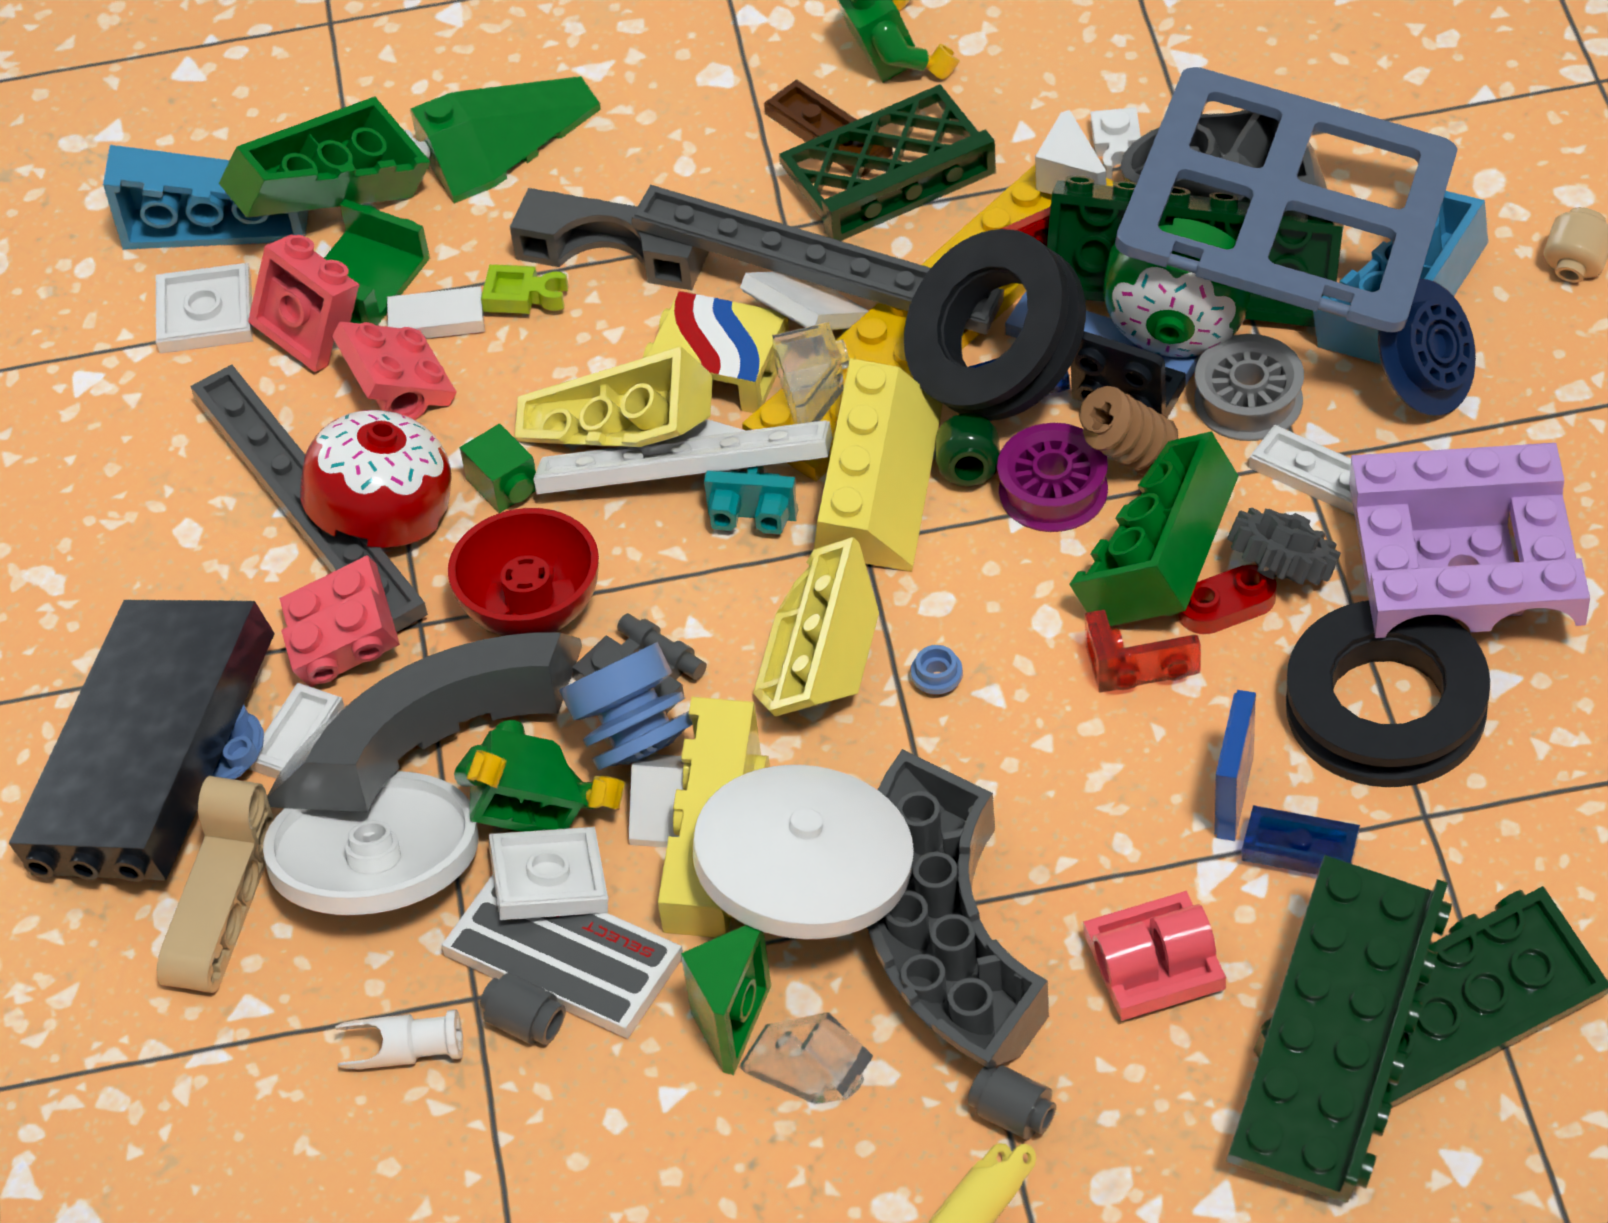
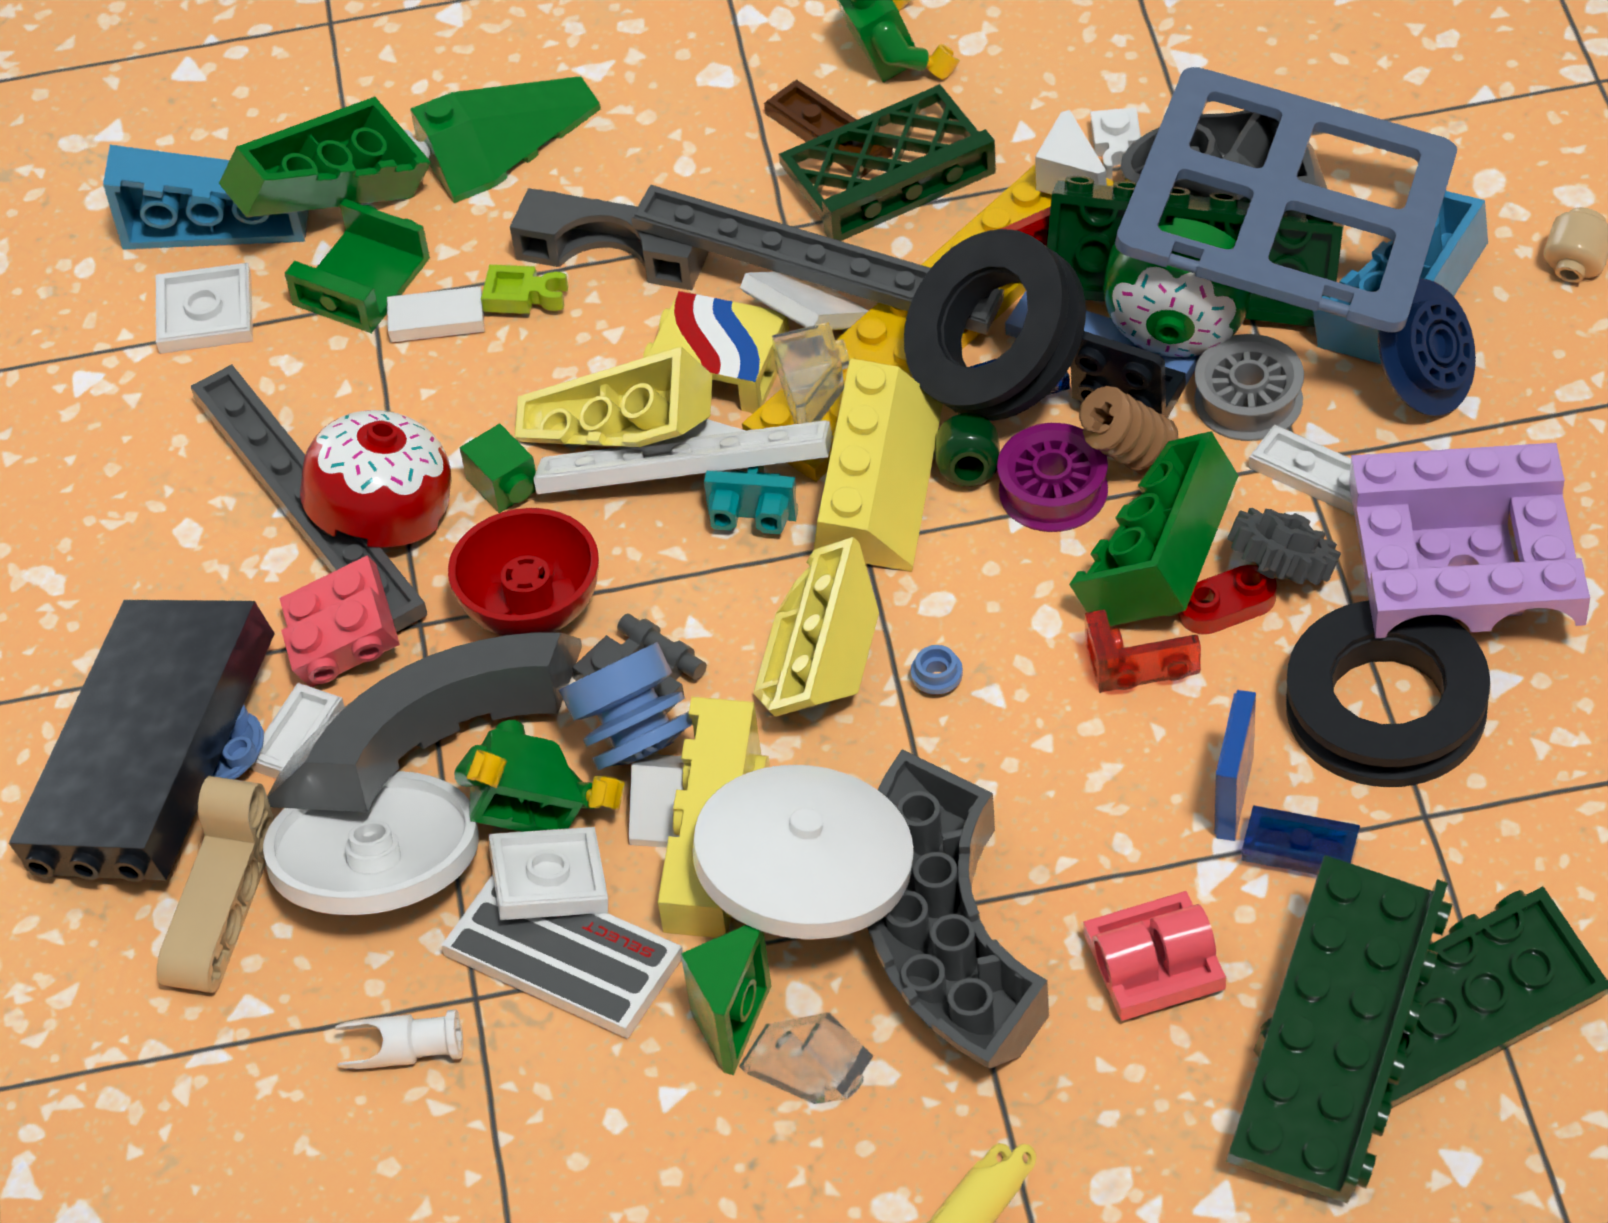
coral plate [248,234,359,372] -> none
coral plate [332,321,457,420] -> none
dark grey brick [480,972,566,1045] -> none
dark grey brick [968,1065,1056,1140] -> none

